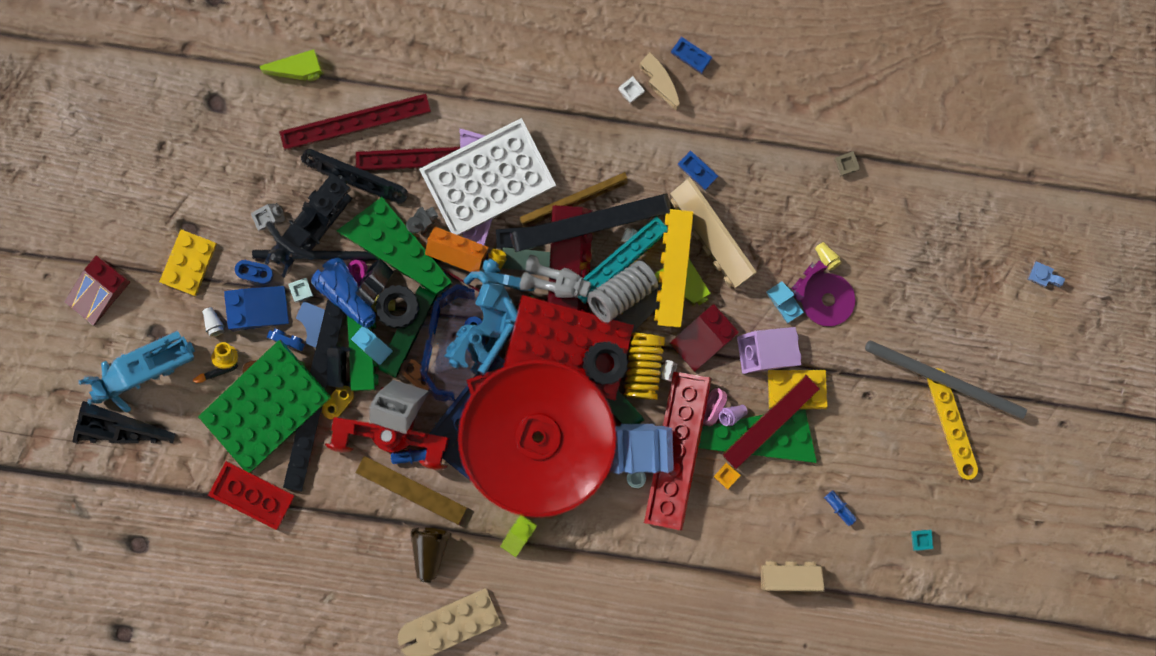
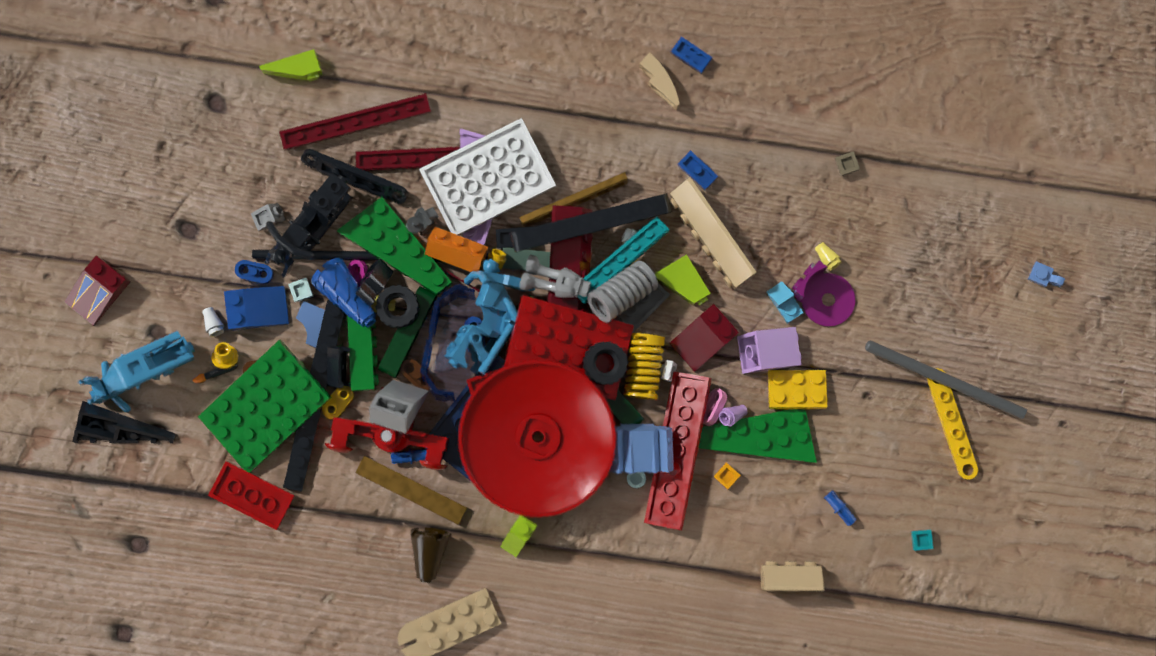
yellow plate [159,229,217,296] -> none
blue plate [267,328,305,351] -> none
medium azure slope [351,326,393,365] -> none
white plate [618,76,645,104] -> none
yellow brick [654,209,693,328] -> none
dark red tile [722,375,820,469] -> none

